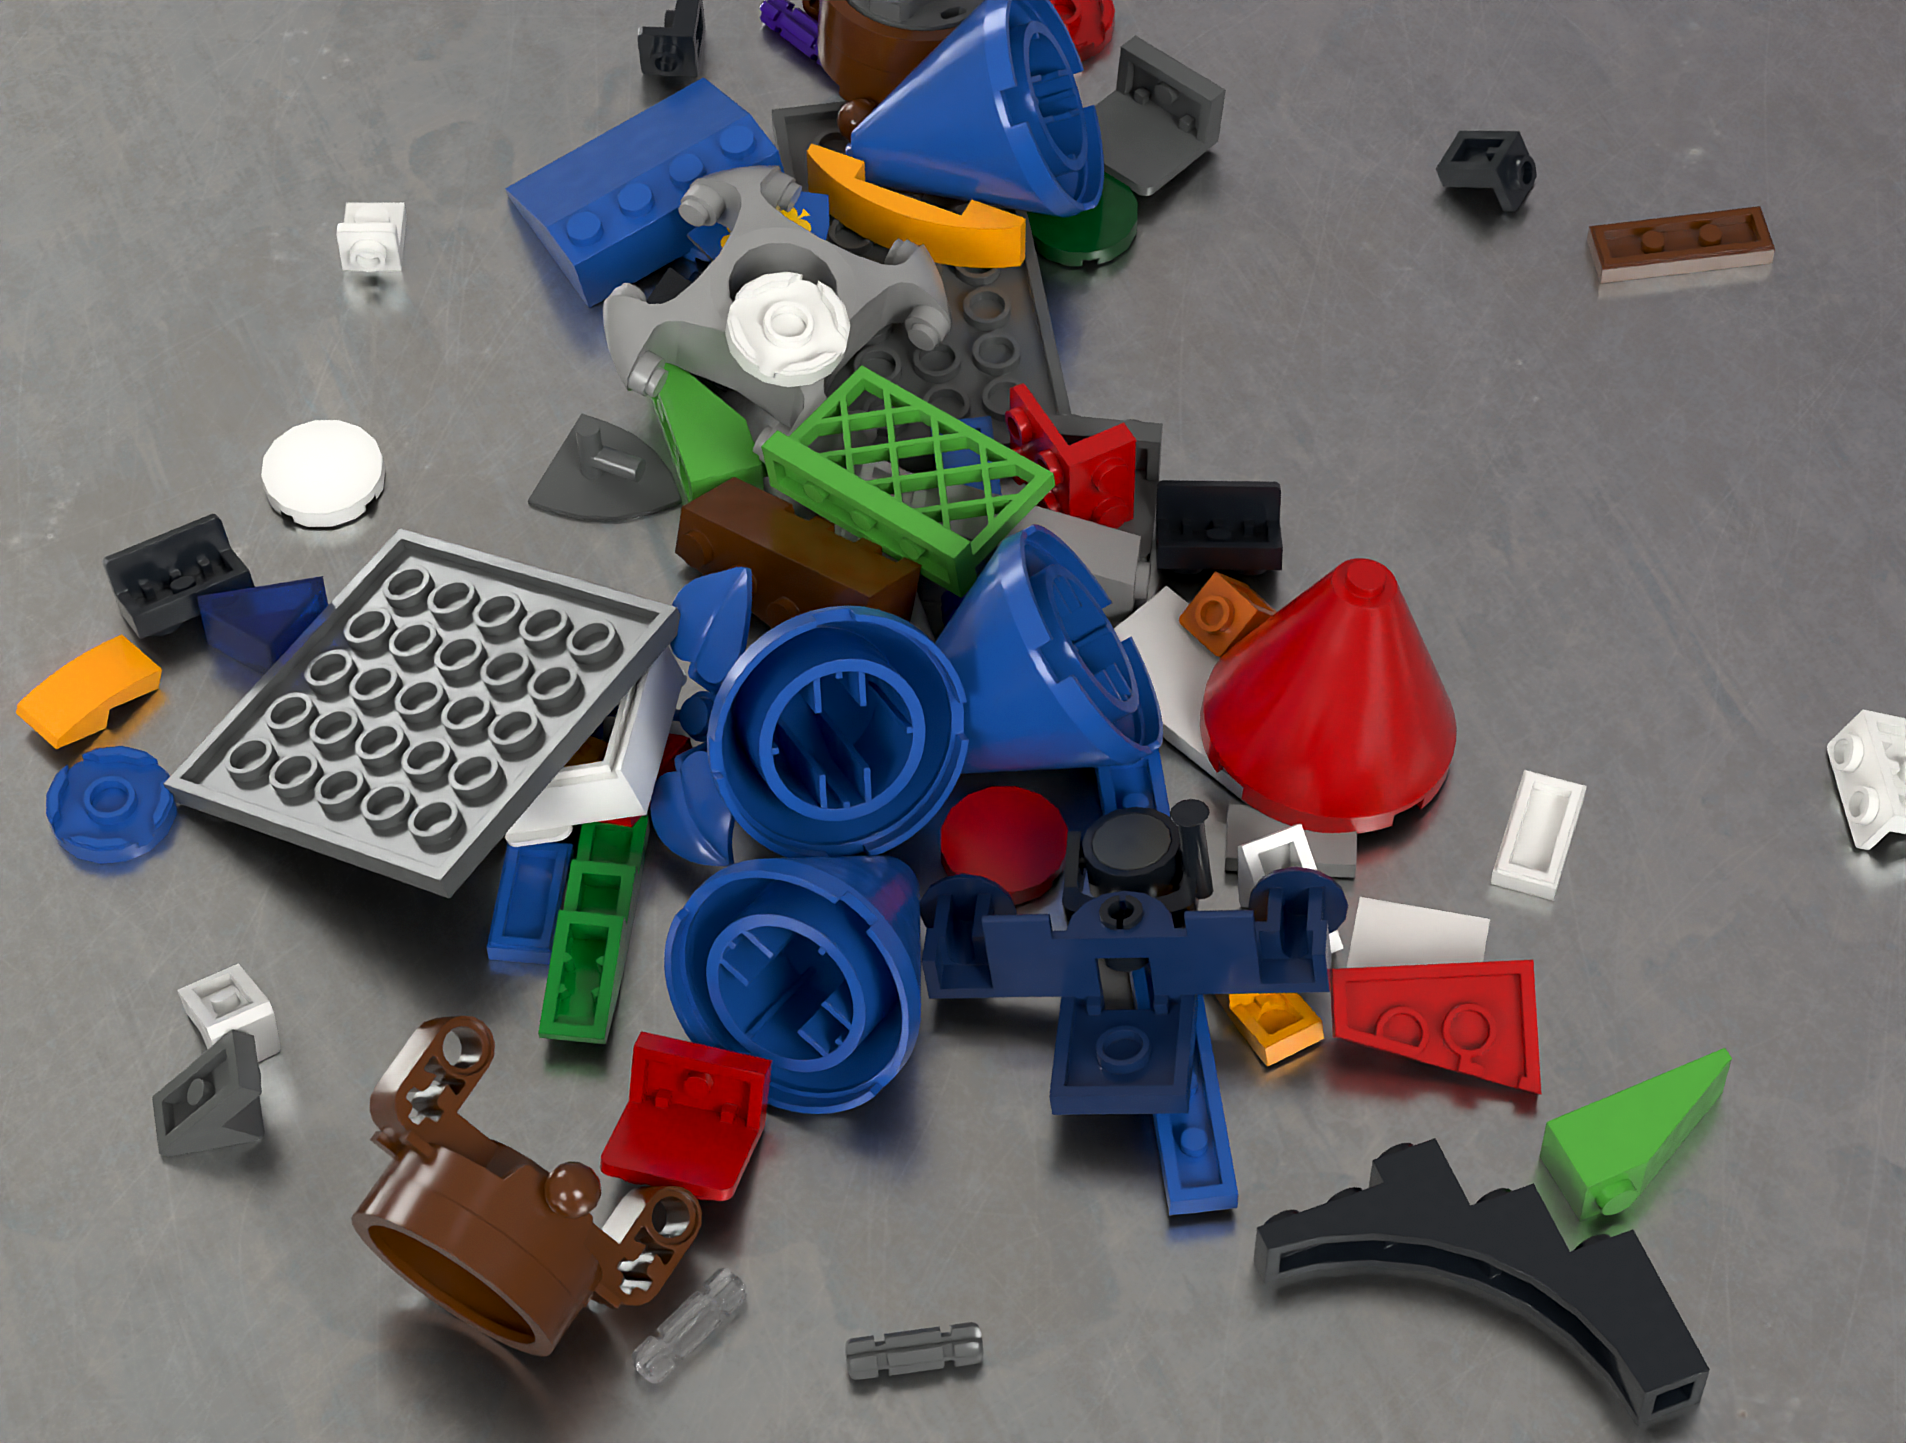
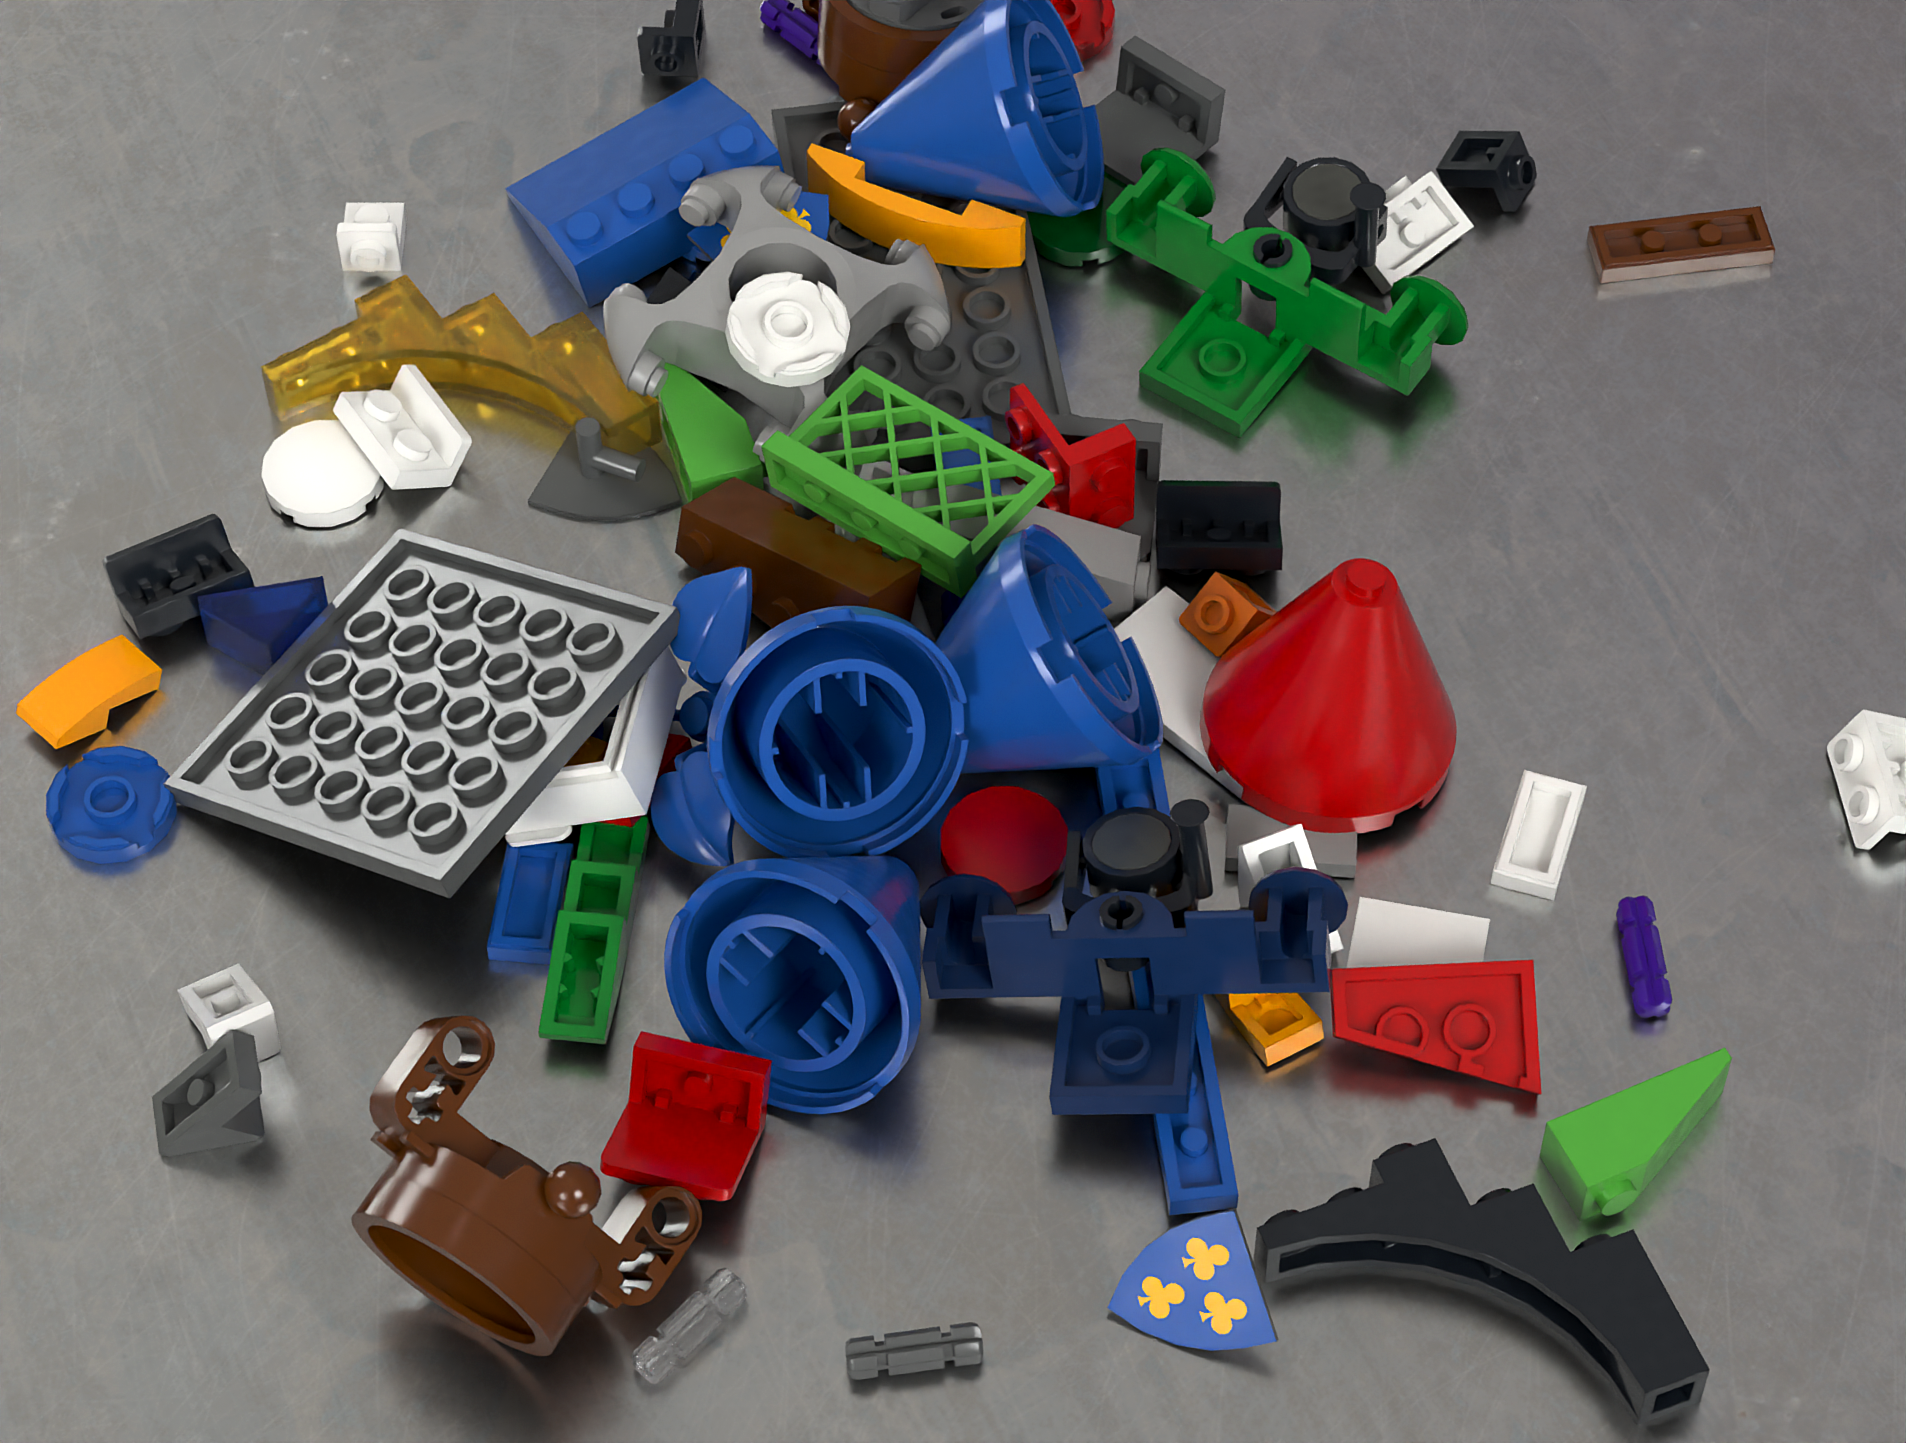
none -> clear yellow arch [261,274,663,455]
none -> white bracket [333,364,472,490]
none -> green piece [1106,147,1469,438]
none -> shield [1108,1208,1278,1351]
none -> white bracket [1362,171,1474,295]
none -> dark purple axle [1616,895,1673,1018]

